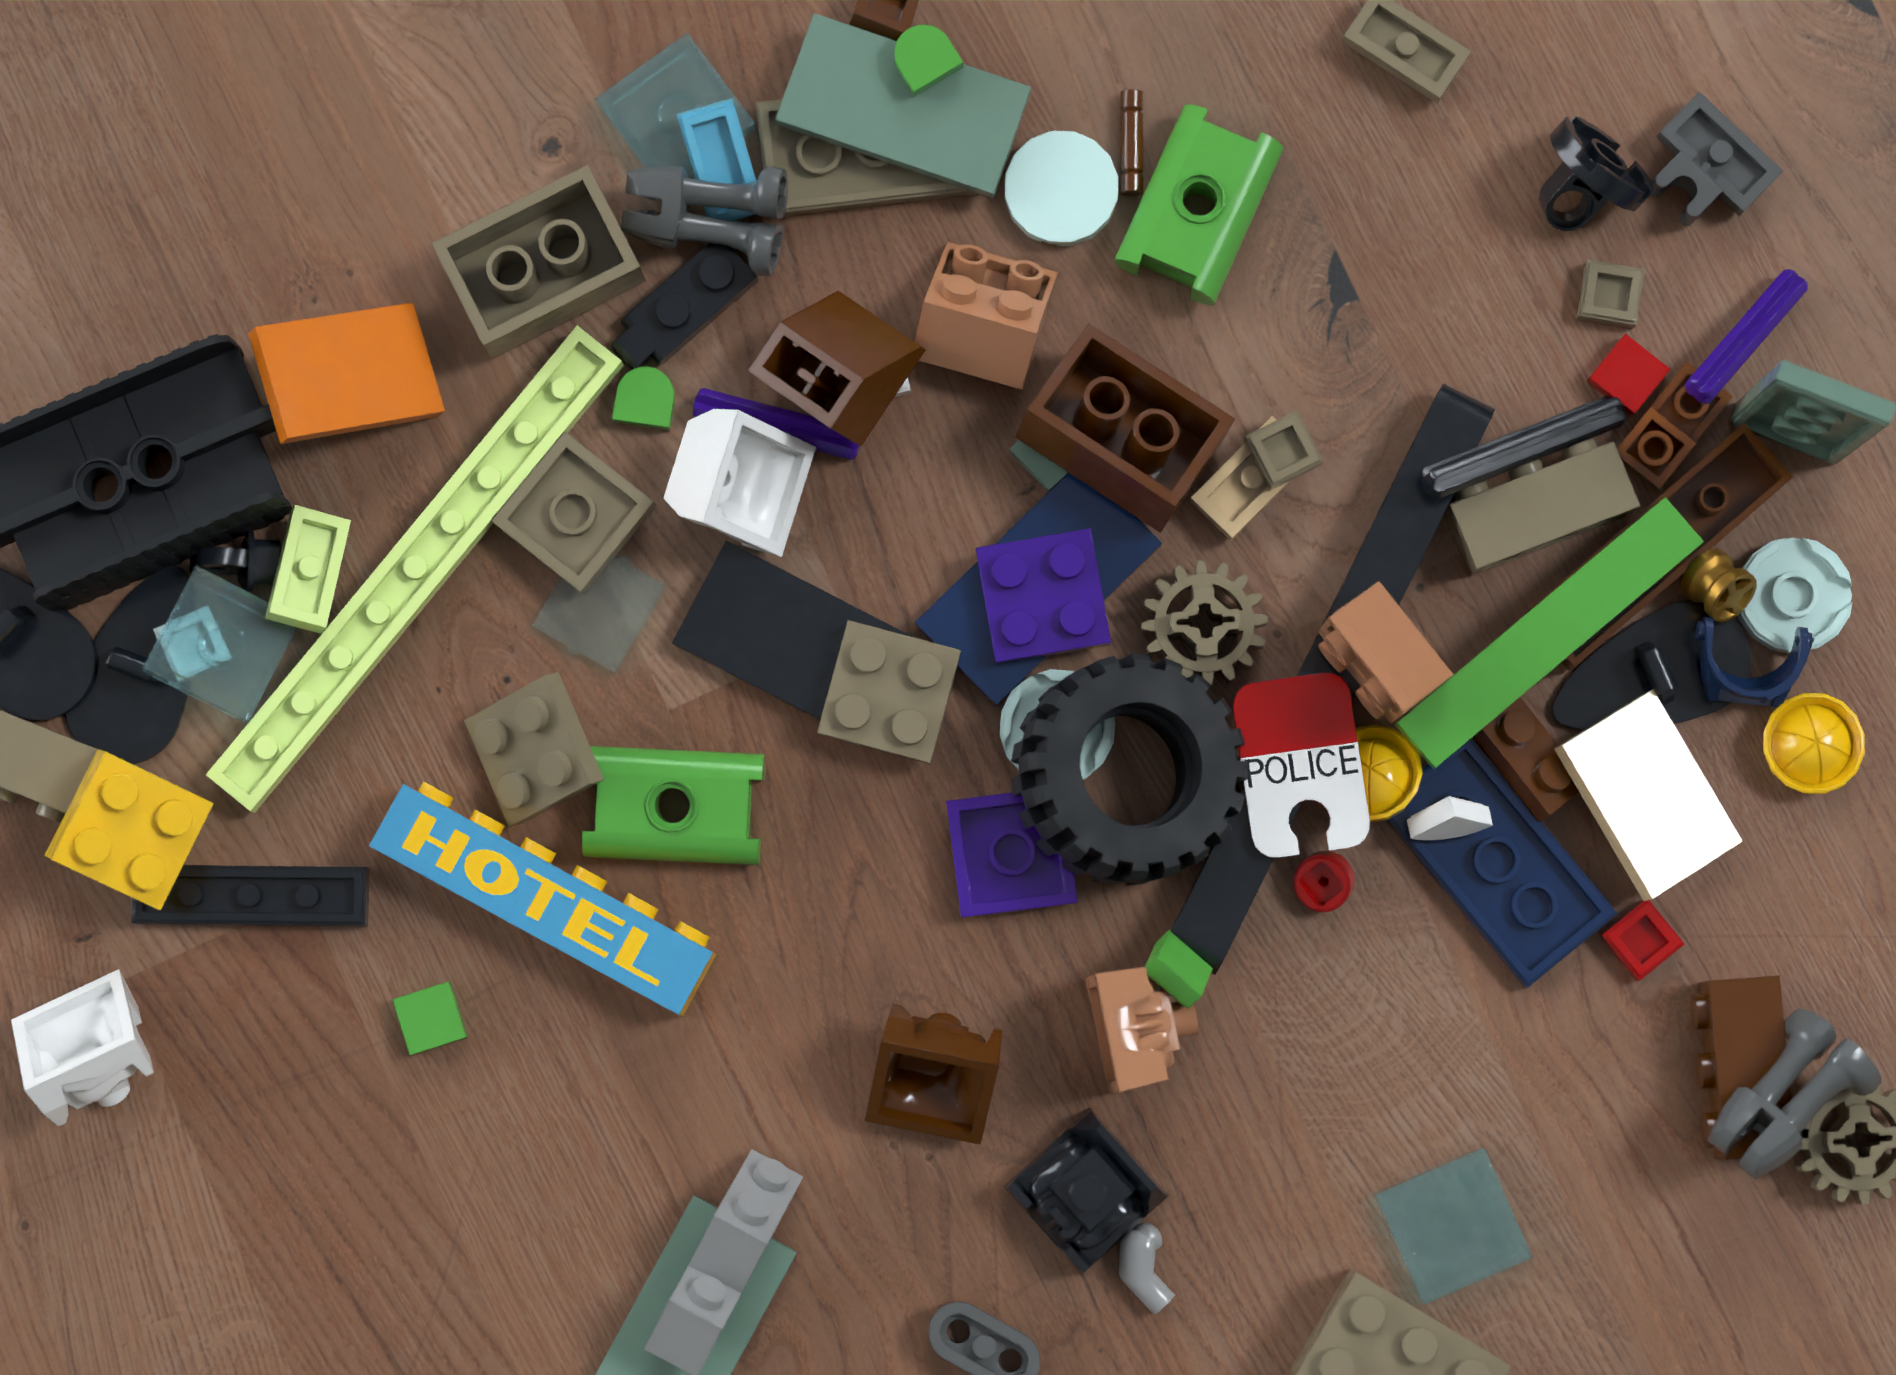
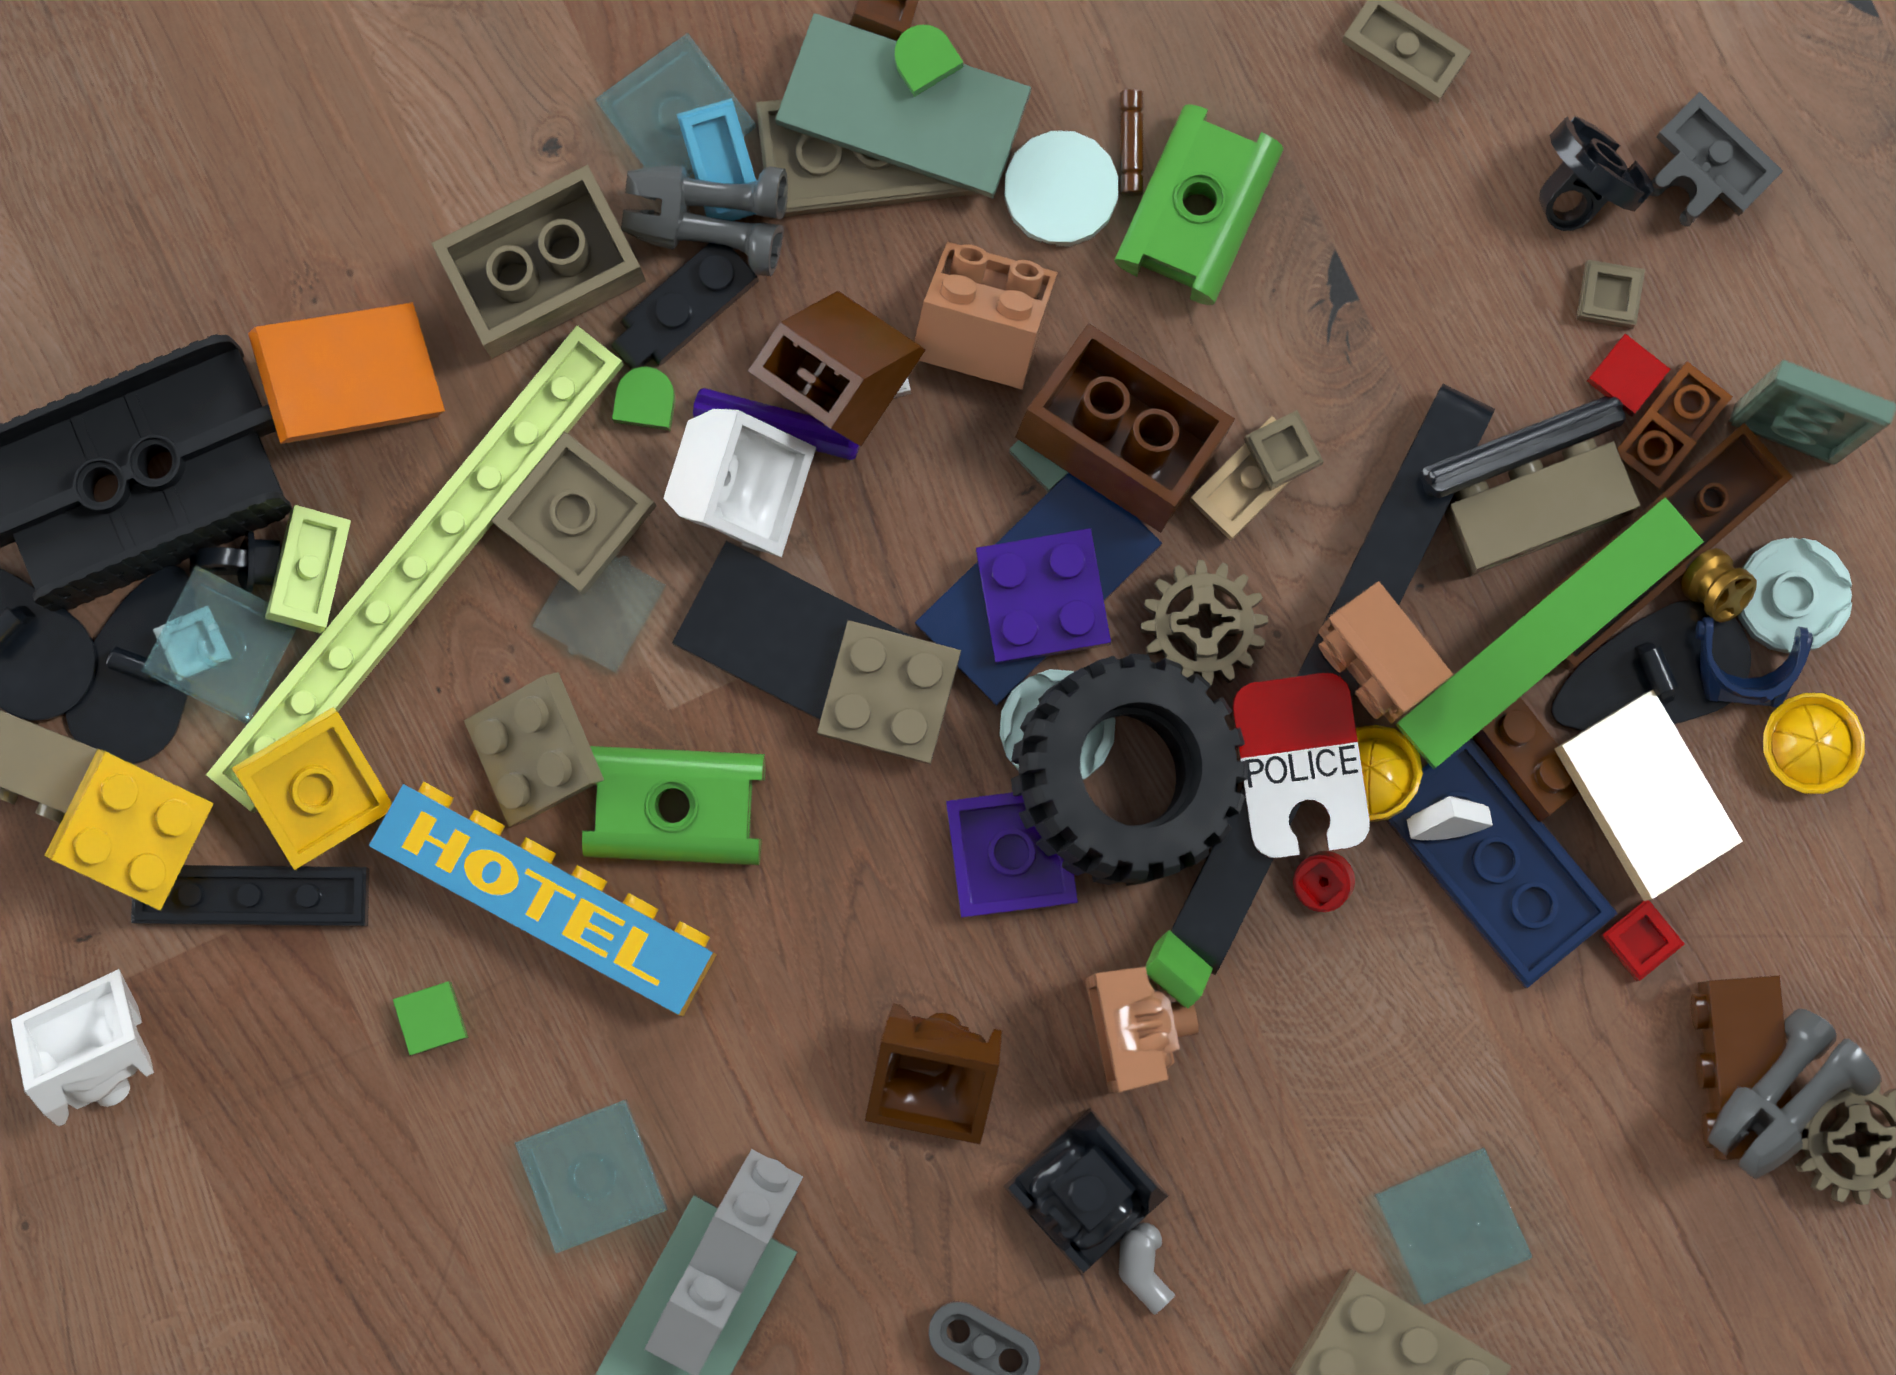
dark purple axle [1685,269,1808,404] -> none
none -> yellow plate [232,707,392,870]
none -> clear light blue tile [515,1100,668,1254]

